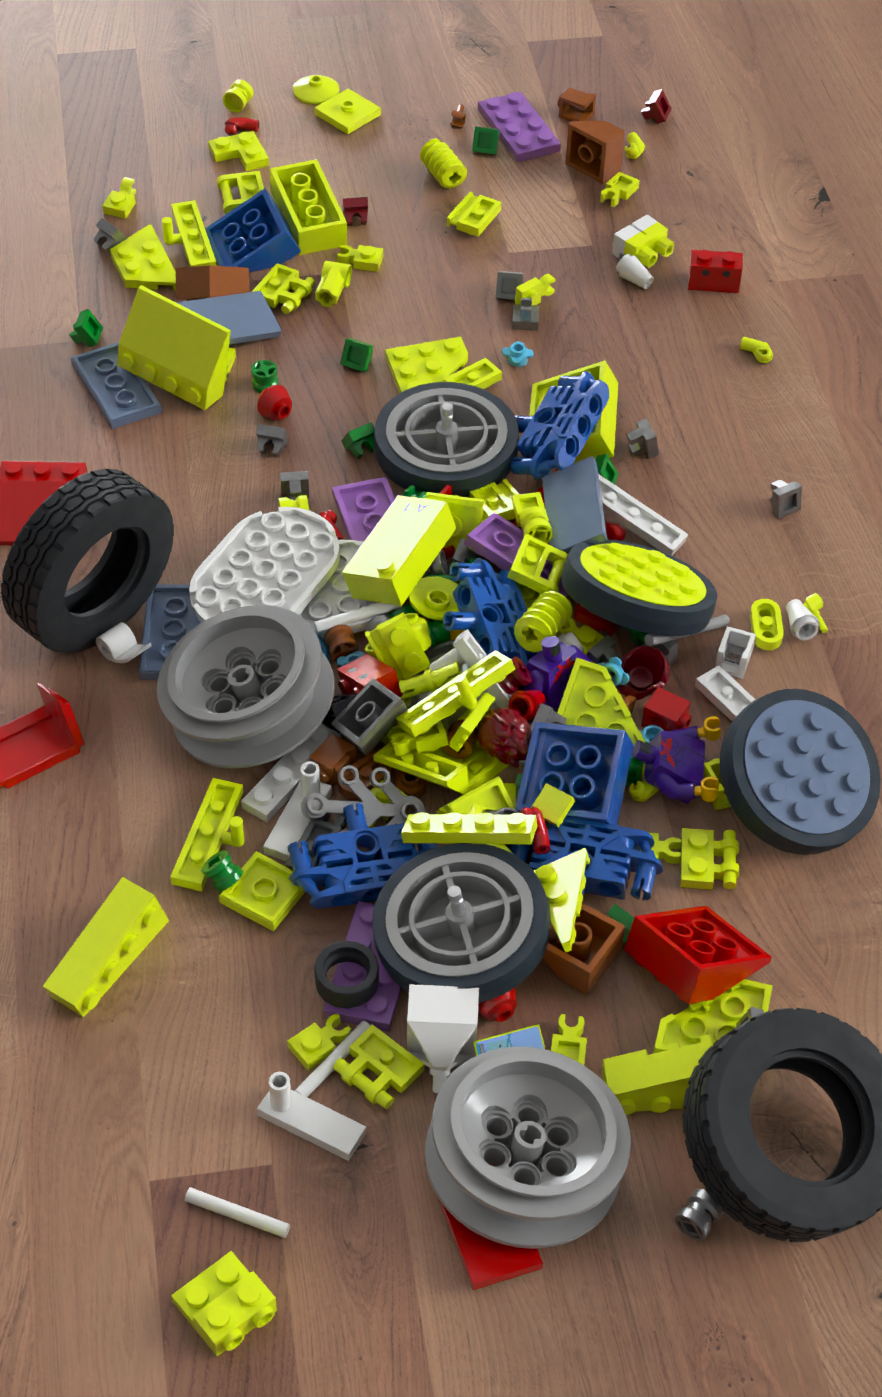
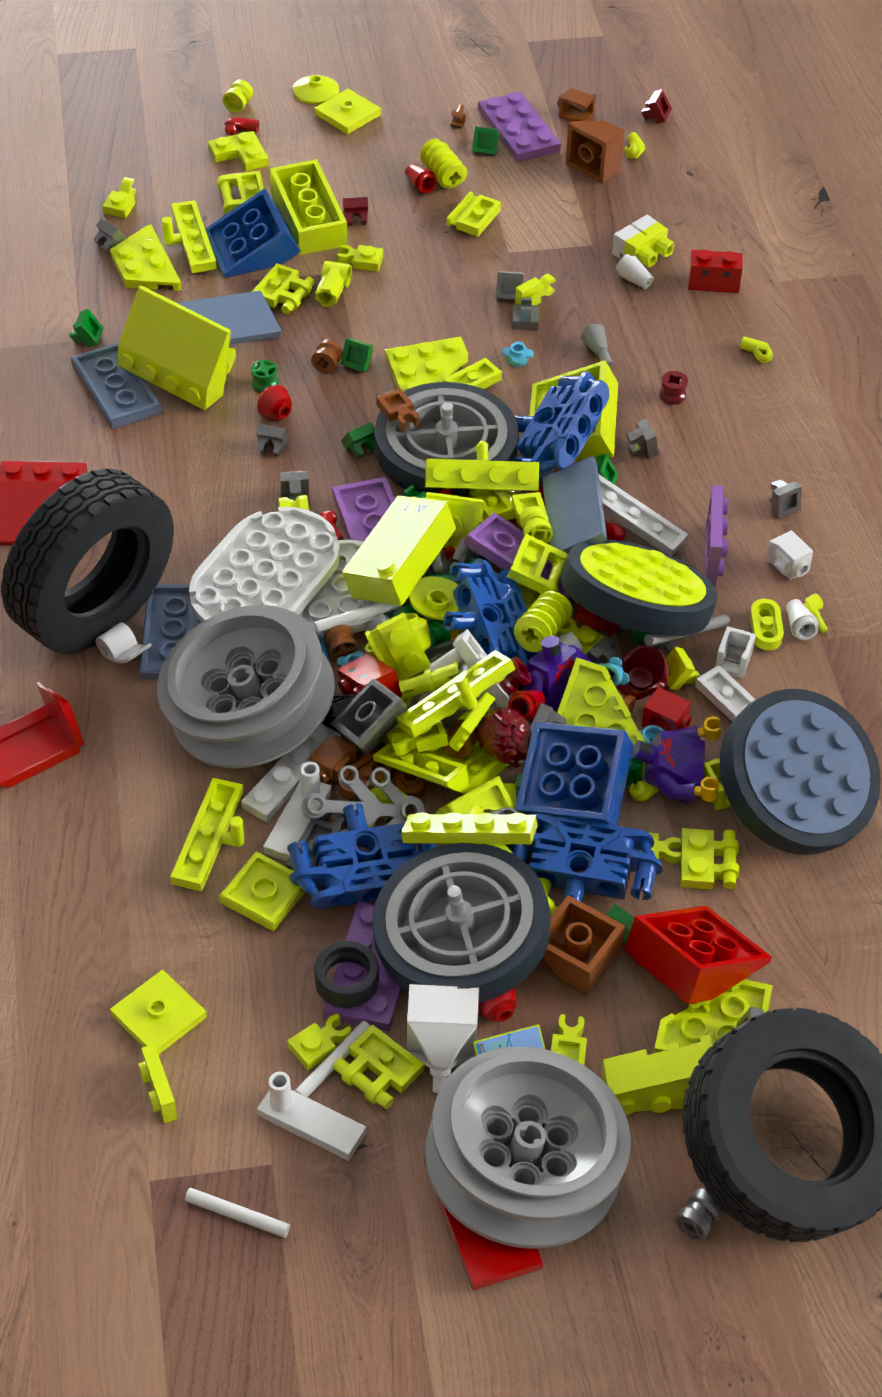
neon yellow wedge [43,877,169,1018] -> none
neon yellow plate [171,1251,277,1356] -> none
dark orange slope [175,265,249,301] -> none
green wheel [201,850,243,891] -> none
red arm [520,806,551,854] -> none
neon yellow tile [532,783,575,828] -> none
wing [534,848,590,953] -> none
neon yellow plate [600,172,640,207] -> none
none -> neon yellow plate [110,969,207,1055]
none -> neon yellow plate [138,1044,177,1123]
none -> dark orange wheel [311,340,343,374]
none -> dark orange plate [376,388,419,432]
none -> red cone [405,164,437,193]
none -> neon yellow plate [425,441,539,491]
none -> light grey cone [580,324,614,367]
none -> dark red wheel [660,371,688,405]
none -> neon yellow tile [666,647,700,690]
none -> medium lavender plate [704,485,728,588]
none -> white window [766,530,813,580]

